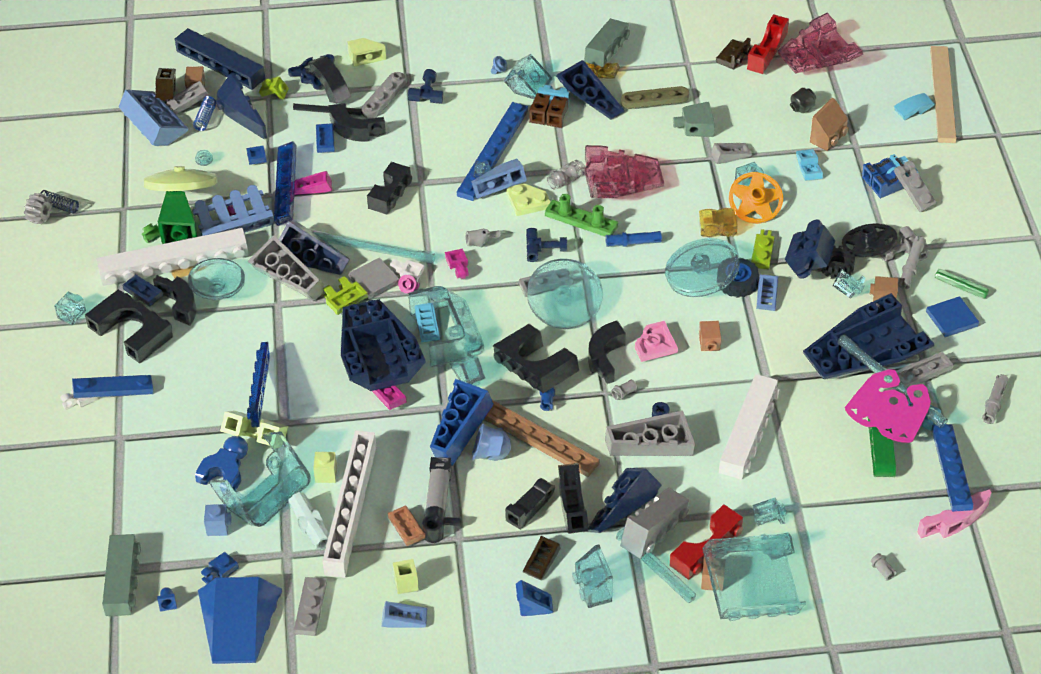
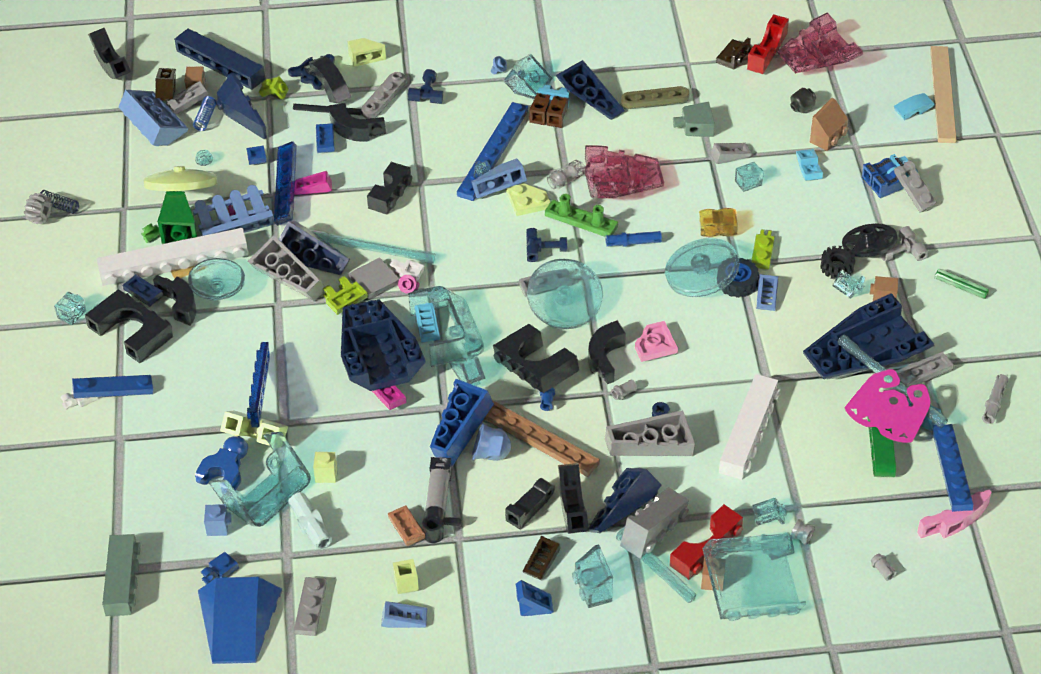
blue piece [157,587,177,612] -> none
white brick [323,430,377,578] -> none
dark pink plate [445,248,469,280] -> none
light grey piece [465,228,500,247] -> none
sand green brick [584,18,630,67] -> none
clear yellow slope [585,62,620,79] -> none
nougat brick [699,321,721,351] -> none
light orange wheel [729,172,783,224] -> none
dark blue brick [785,219,836,279] -> none
light grey pin [898,236,926,289] -> none
blue tile [926,296,979,337] -> none
none -> black arch [88,27,131,79]
none -> light grey wheel [791,519,815,545]

